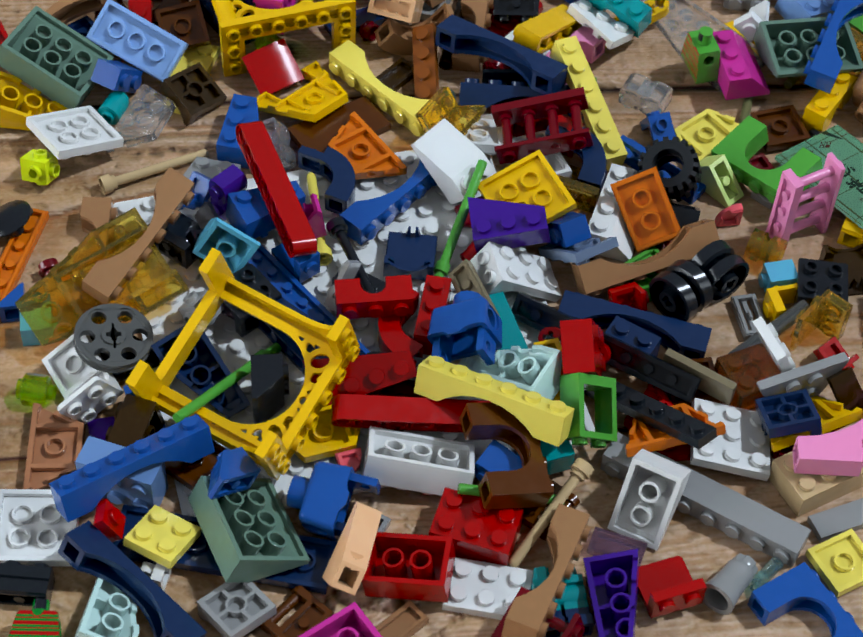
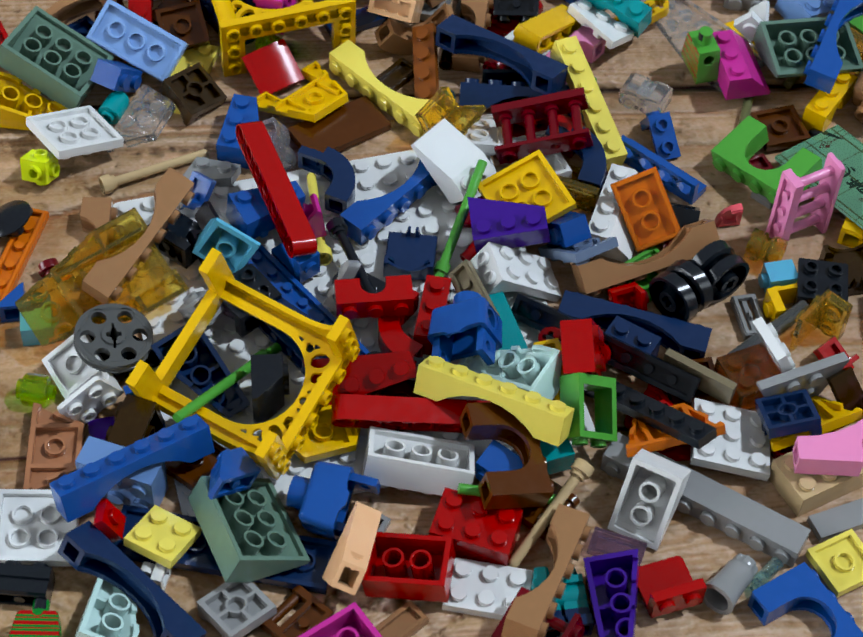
dark purple brick [209,164,248,220] -> none
orange wing [328,111,407,180] -> none
coral tile [335,447,362,473] -> none
dark red plate [359,20,379,42] -> none
black tyre [638,136,702,203] -> none
light yellow wing [674,109,739,161] -> none
yellowish green slope [699,154,744,207] -> none

